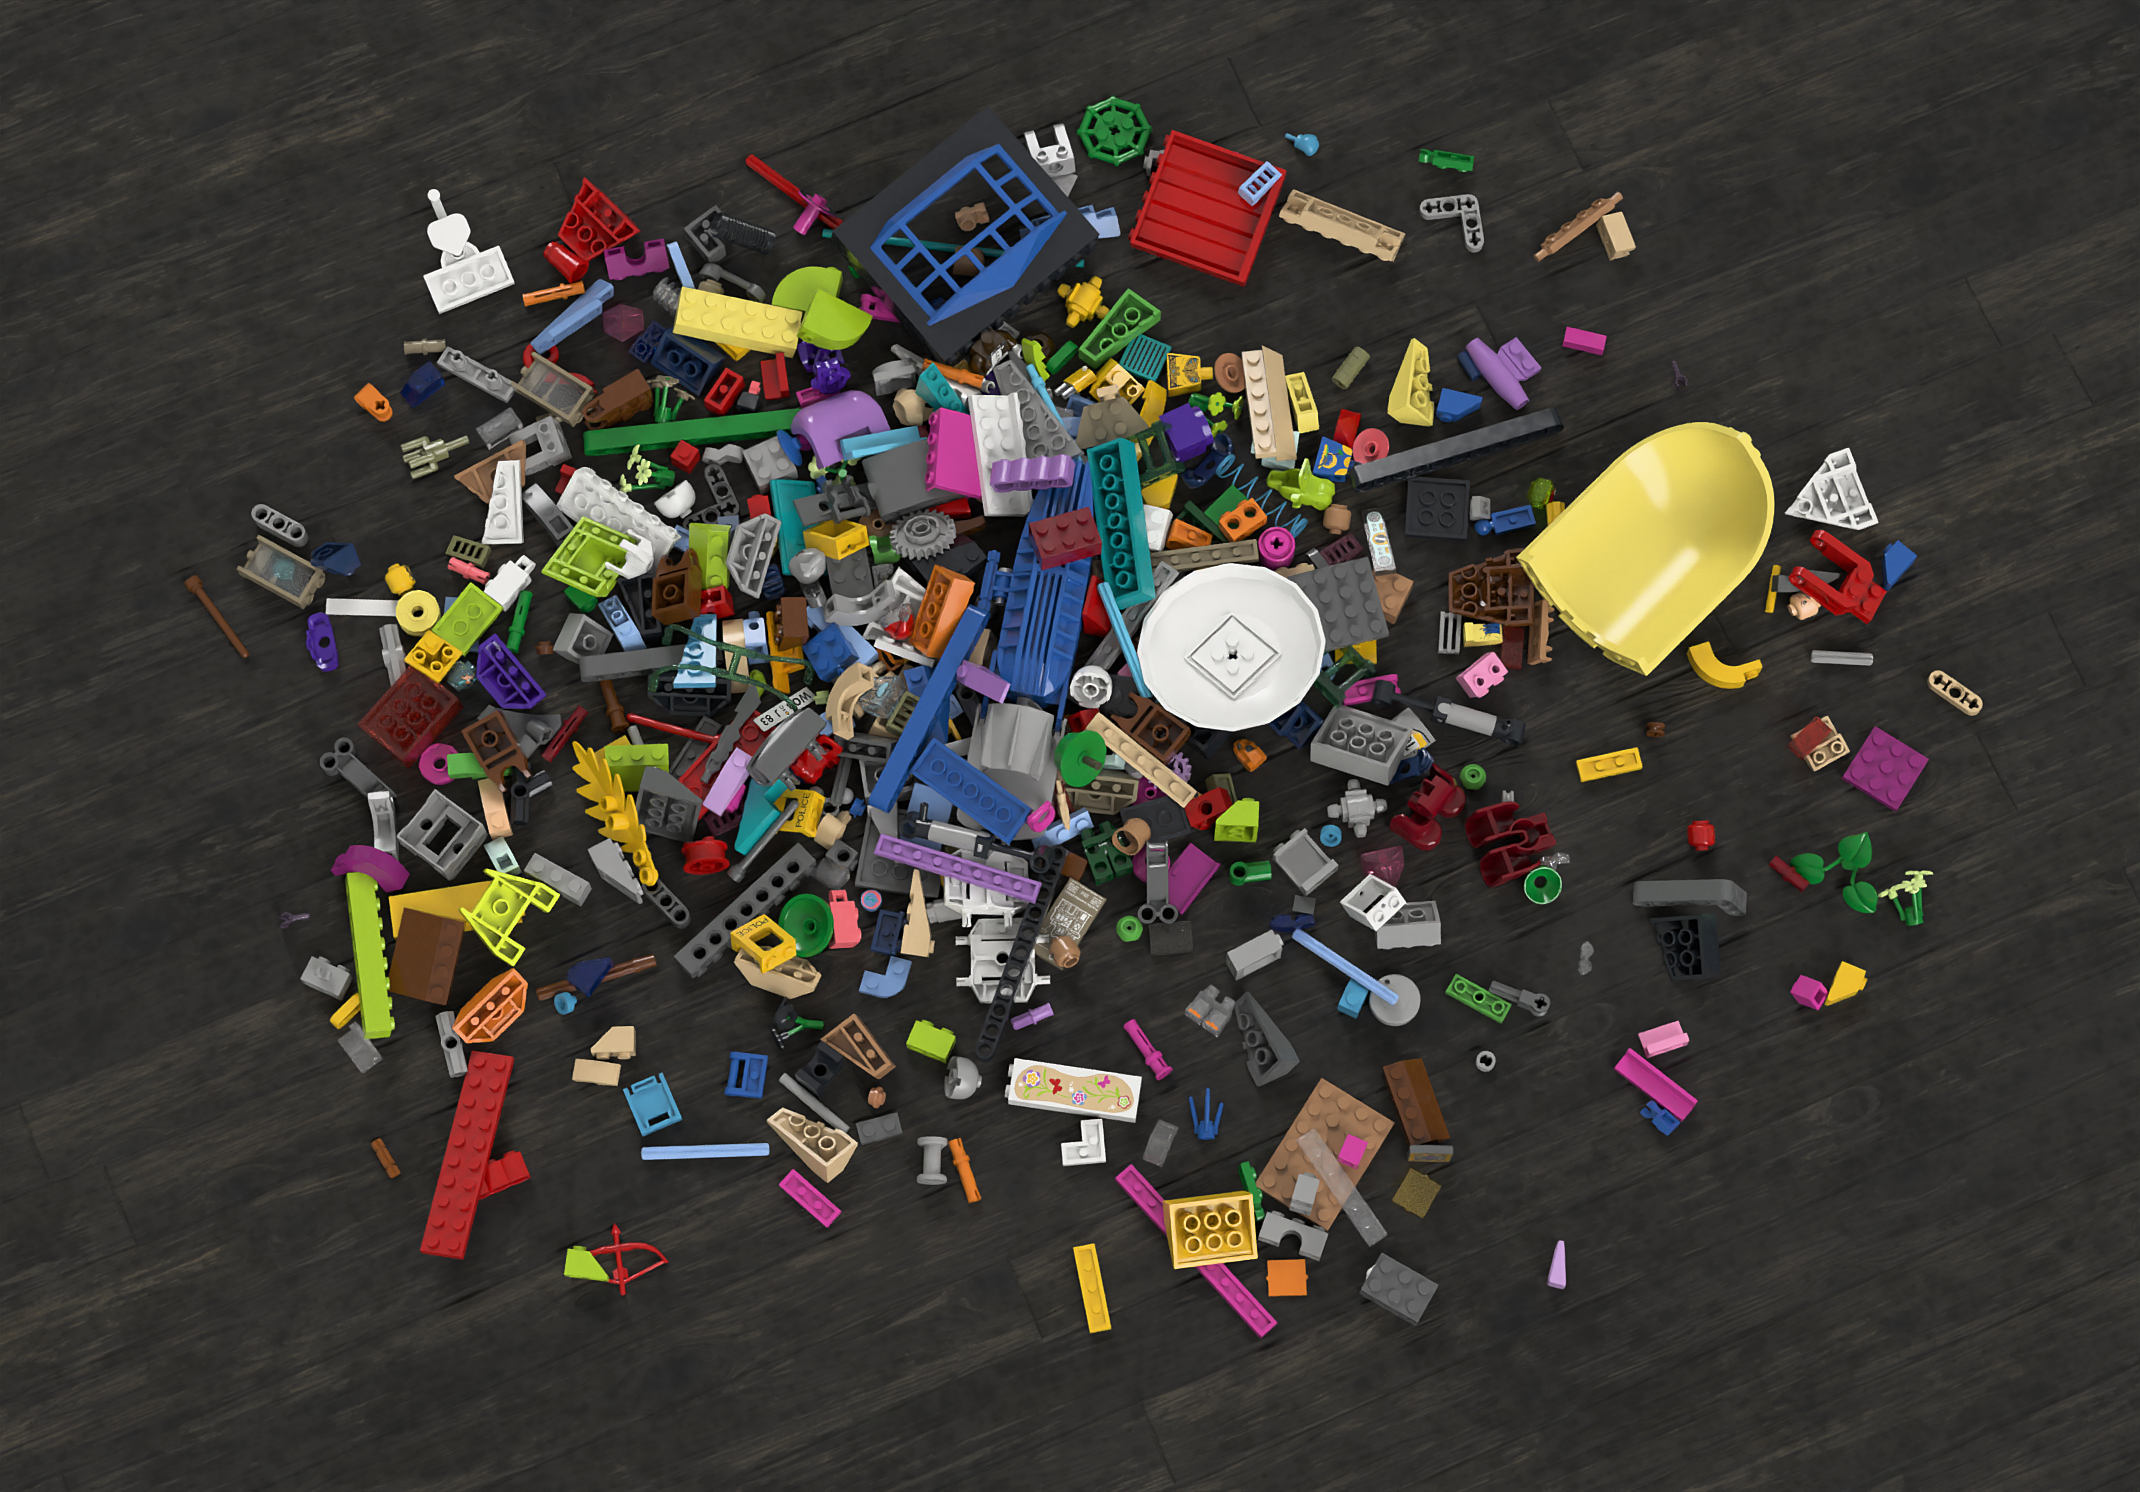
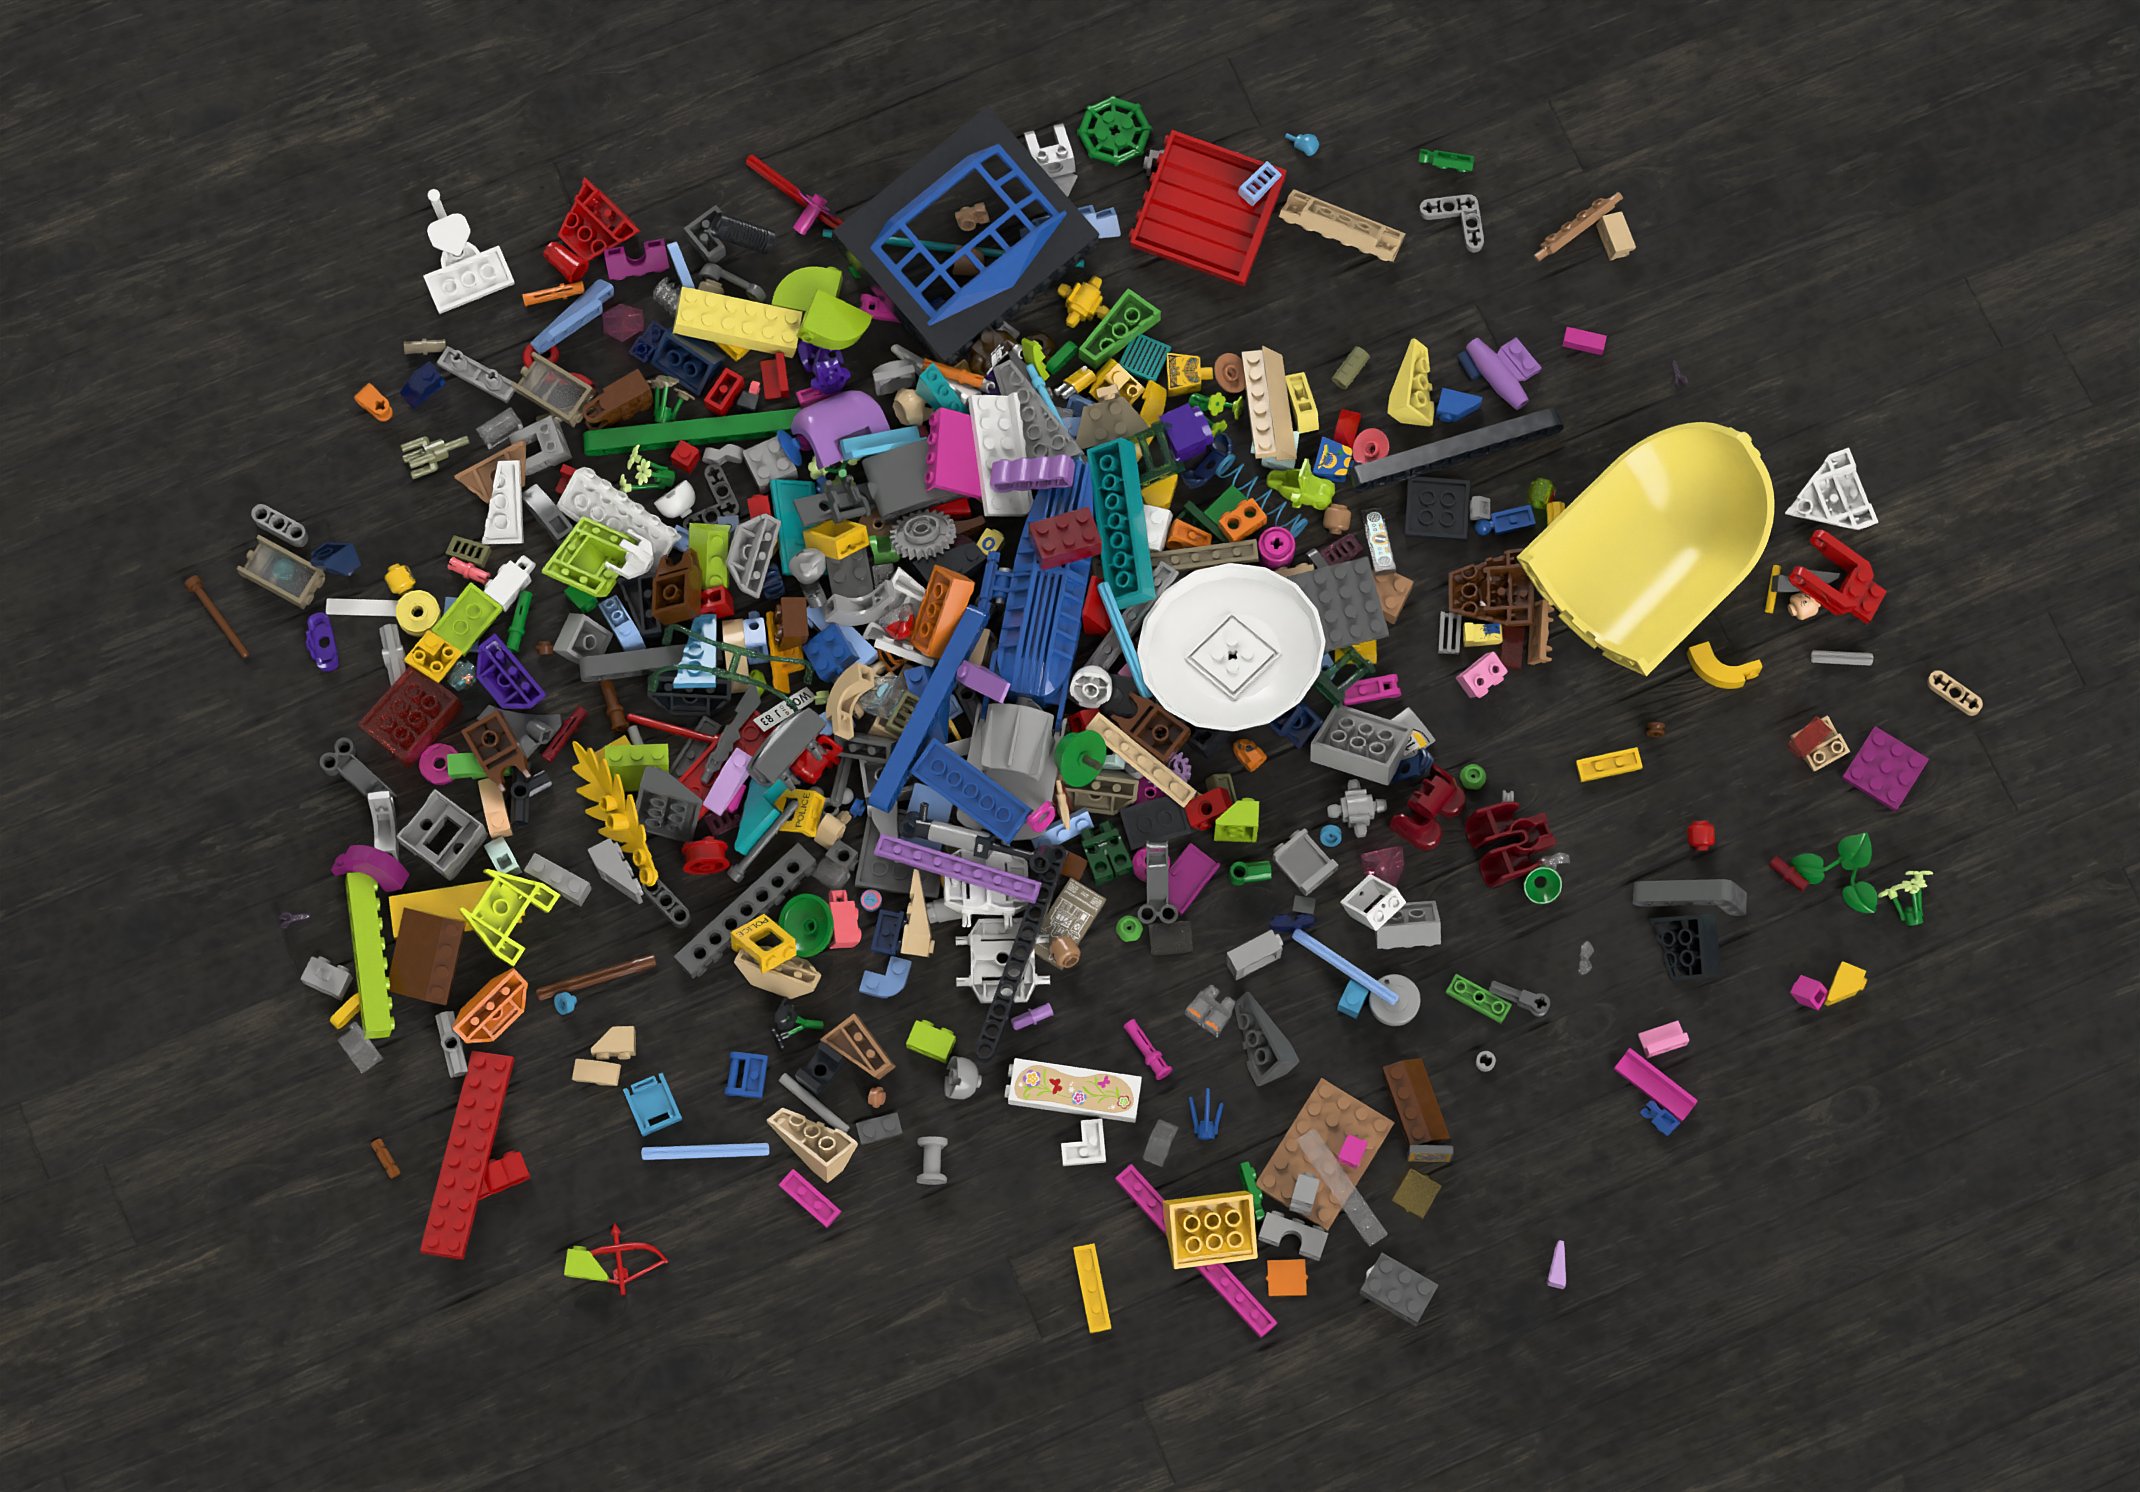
clear blue slope [566,957,614,998] -> none
orange pin [948,1138,982,1203] -> none
medium nougat helmet [1112,818,1151,855] -> none
black piece [1371,680,1526,746] -> none
blue slope [1881,541,1917,591] -> none
none -> light yellow brick [977,528,1005,562]

